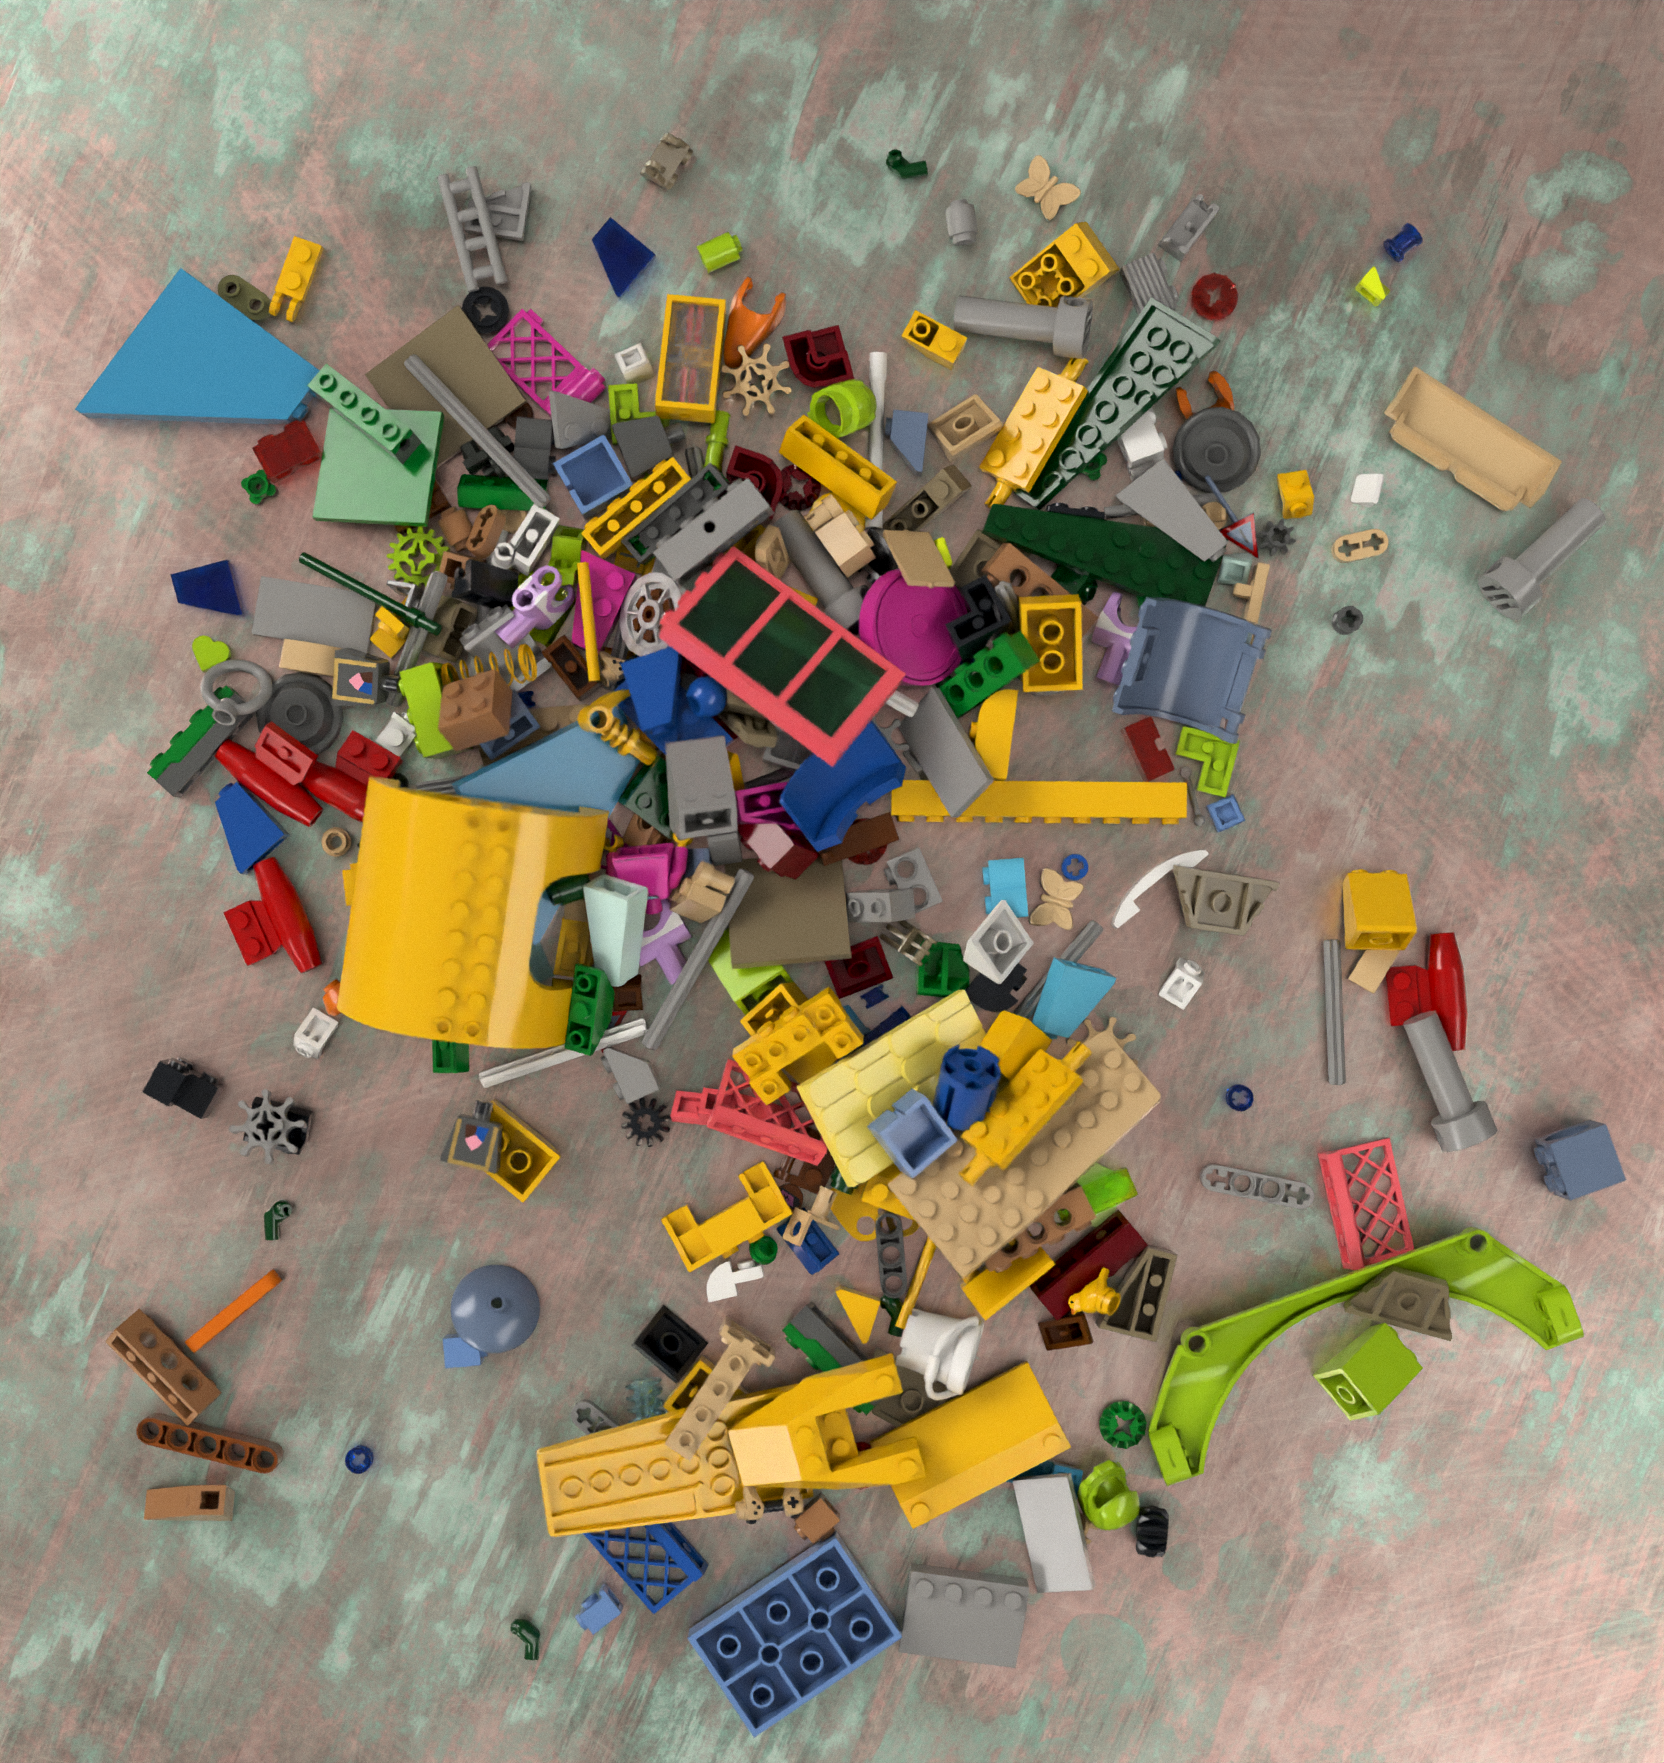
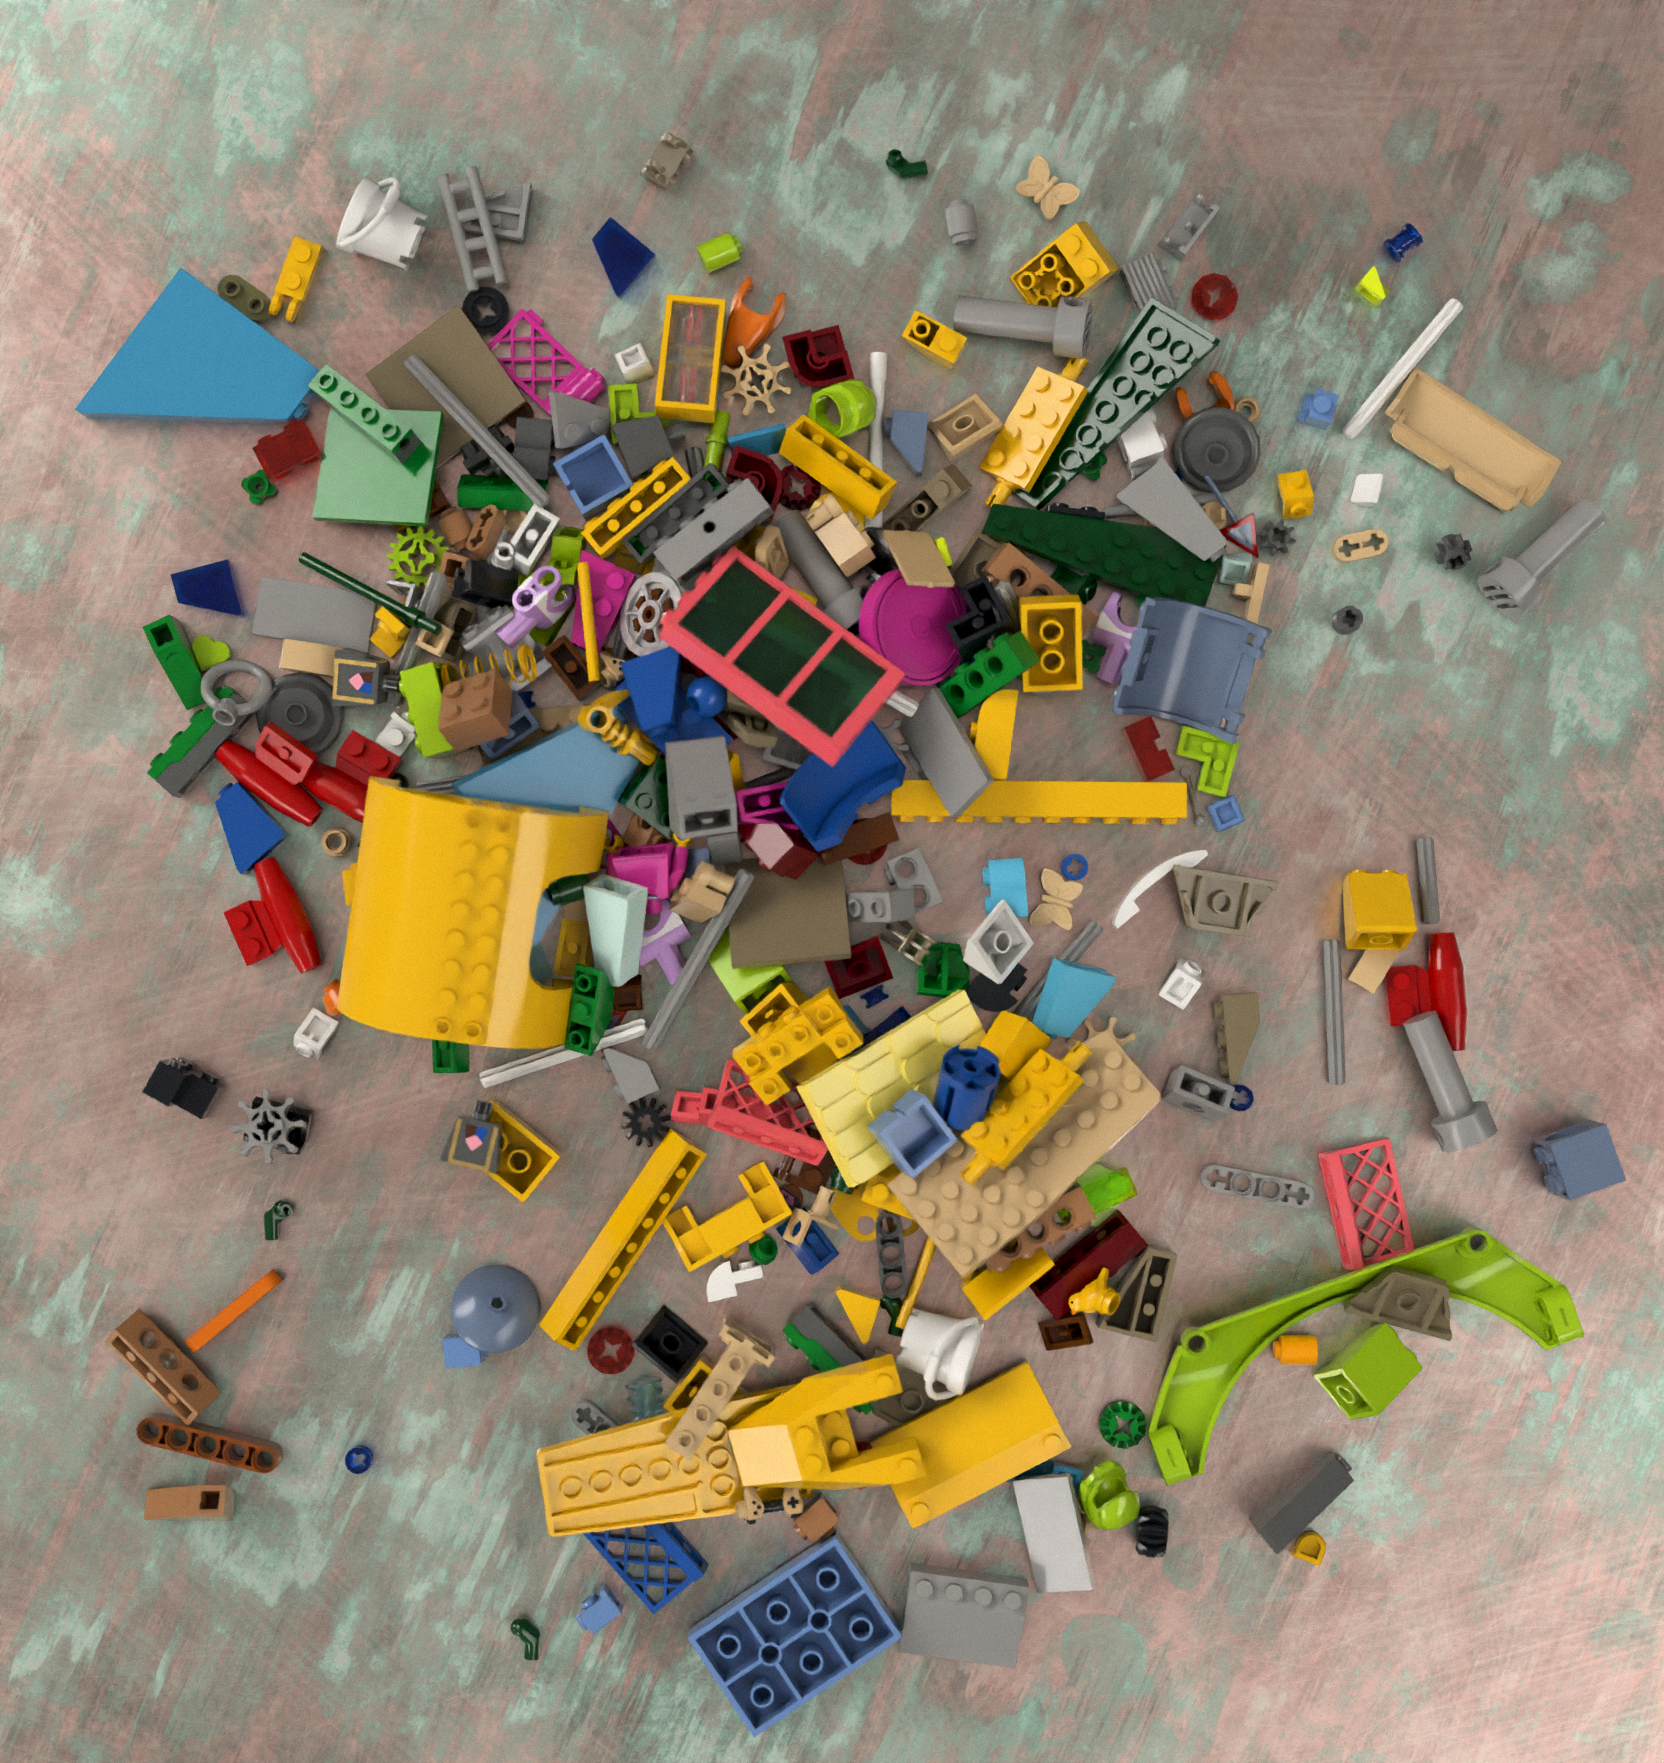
none -> green slope [143,615,205,710]
none -> white piece [336,177,428,270]
none -> tan slope [415,618,454,657]
none -> yellow brick [539,1128,707,1351]
none -> clear red gear [587,1326,635,1374]
none -> dark azure slope [728,423,786,456]
none -> green plate [1082,640,1105,673]
none -> light grey brick [1161,1065,1235,1122]
none -> dark tan slope [1214,992,1260,1084]
none -> tan plate [1234,397,1261,424]
none -> dark grey slope [1249,1452,1354,1555]
none -> light orange brick [1273,1335,1318,1365]
none -> yellow tile [1291,1531,1326,1567]
none -> medium blue brick [1297,389,1340,430]
none -> white axle [1342,298,1463,440]
none -> light grey axle [1416,837,1440,924]
none -> dark grey gear [1434,534,1472,570]

